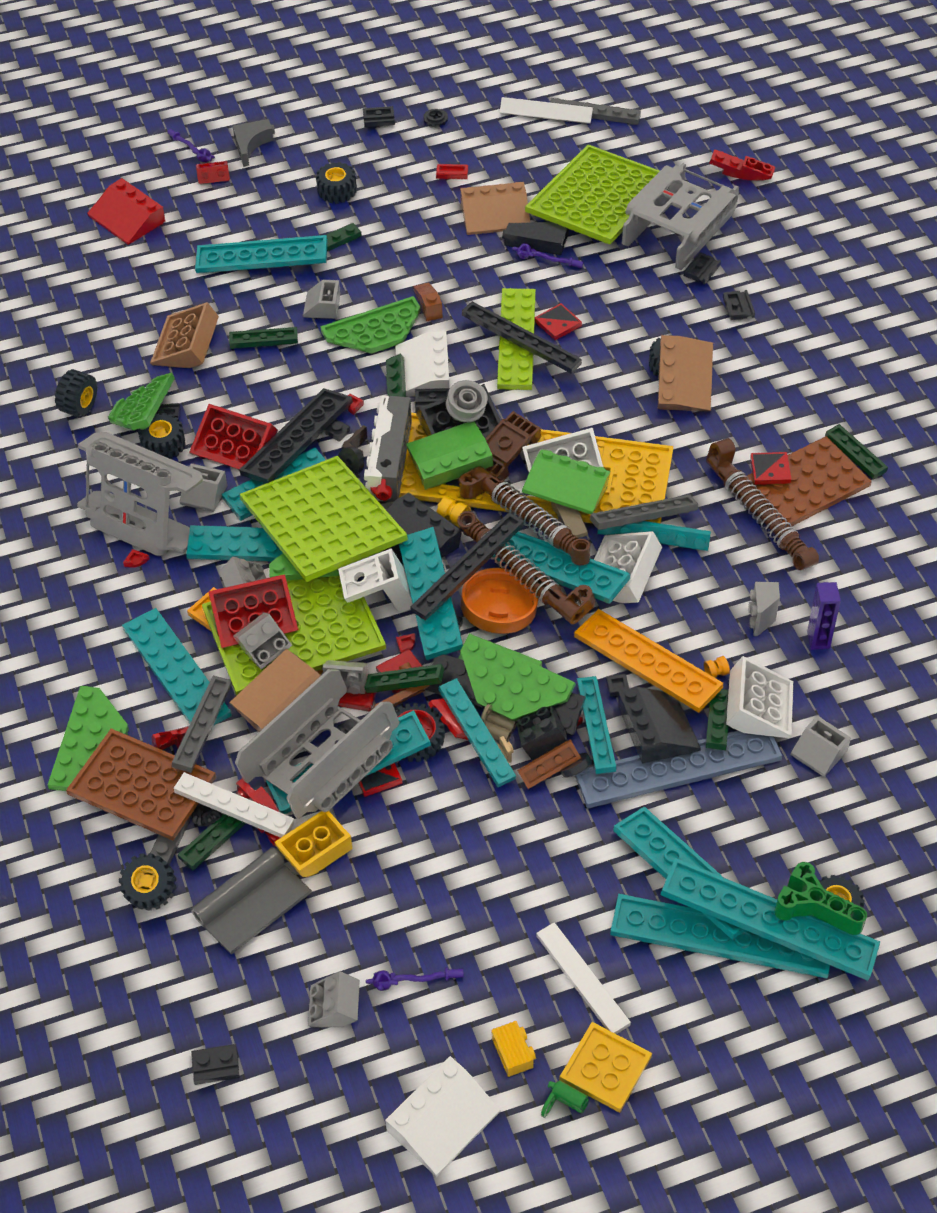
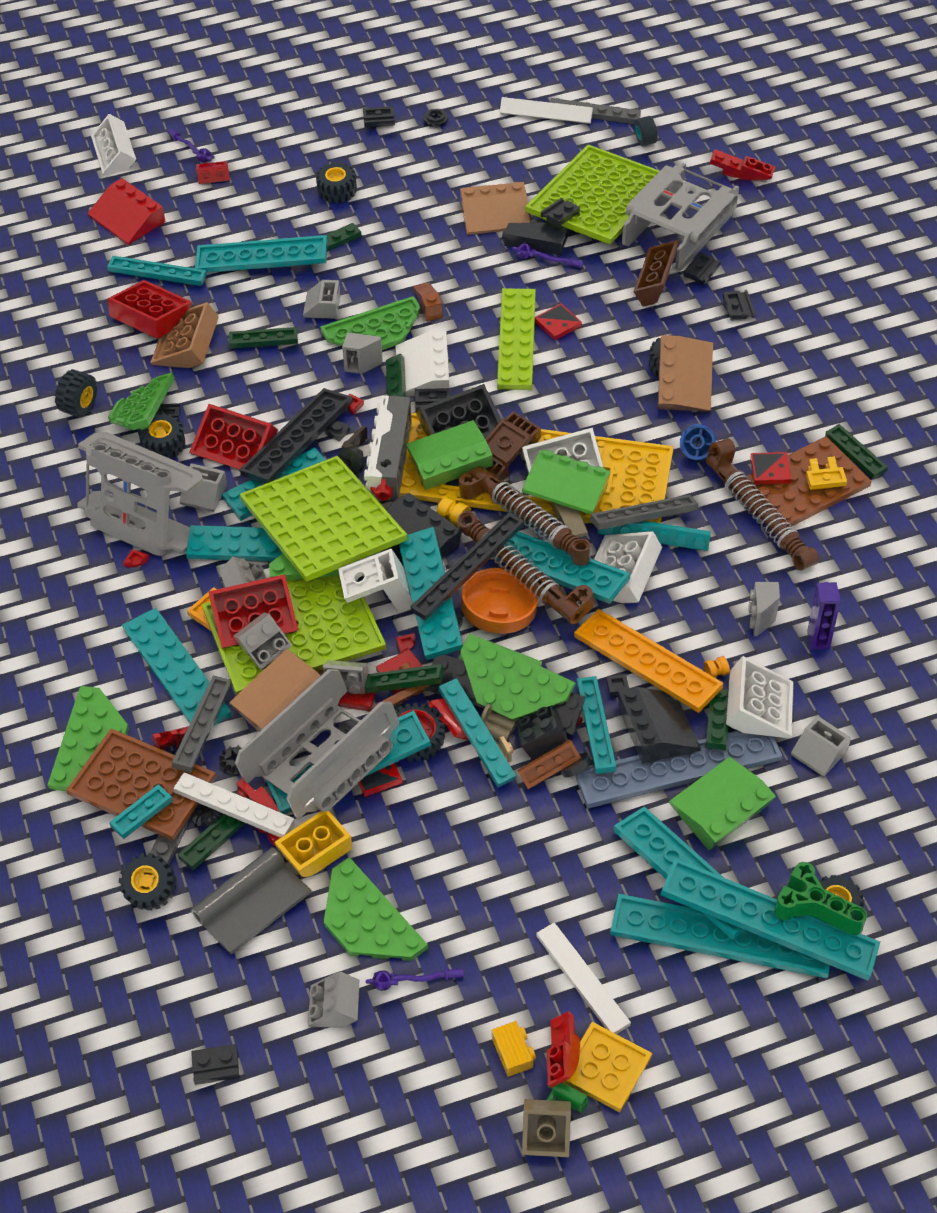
dark grey arch [233,119,275,167] -> none
white slope [385,1056,500,1177] -> none
red tile [436,164,468,179] -> none
light grey wheel [446,380,488,422] -> none
black plate [462,301,582,374] -> none
none -> white slope [91,114,136,175]
none -> teal plate [107,256,207,286]
none -> red slope [108,280,192,339]
none -> teal plate [109,784,173,839]
none -> black gear [219,745,241,774]
none -> bright green plate [324,857,428,961]
none -> light grey slope [342,333,383,374]
none -> dark tan brick [522,1099,571,1157]
none -> black plate [541,198,580,227]
none -> red slope [547,1011,580,1088]
none -> reddish brown slope [633,240,680,306]
none -> black wheel [634,116,658,146]
none -> bright green slope [668,756,776,850]
none -> blue cylinder [680,424,717,461]
none -> yellow plate [806,456,847,490]

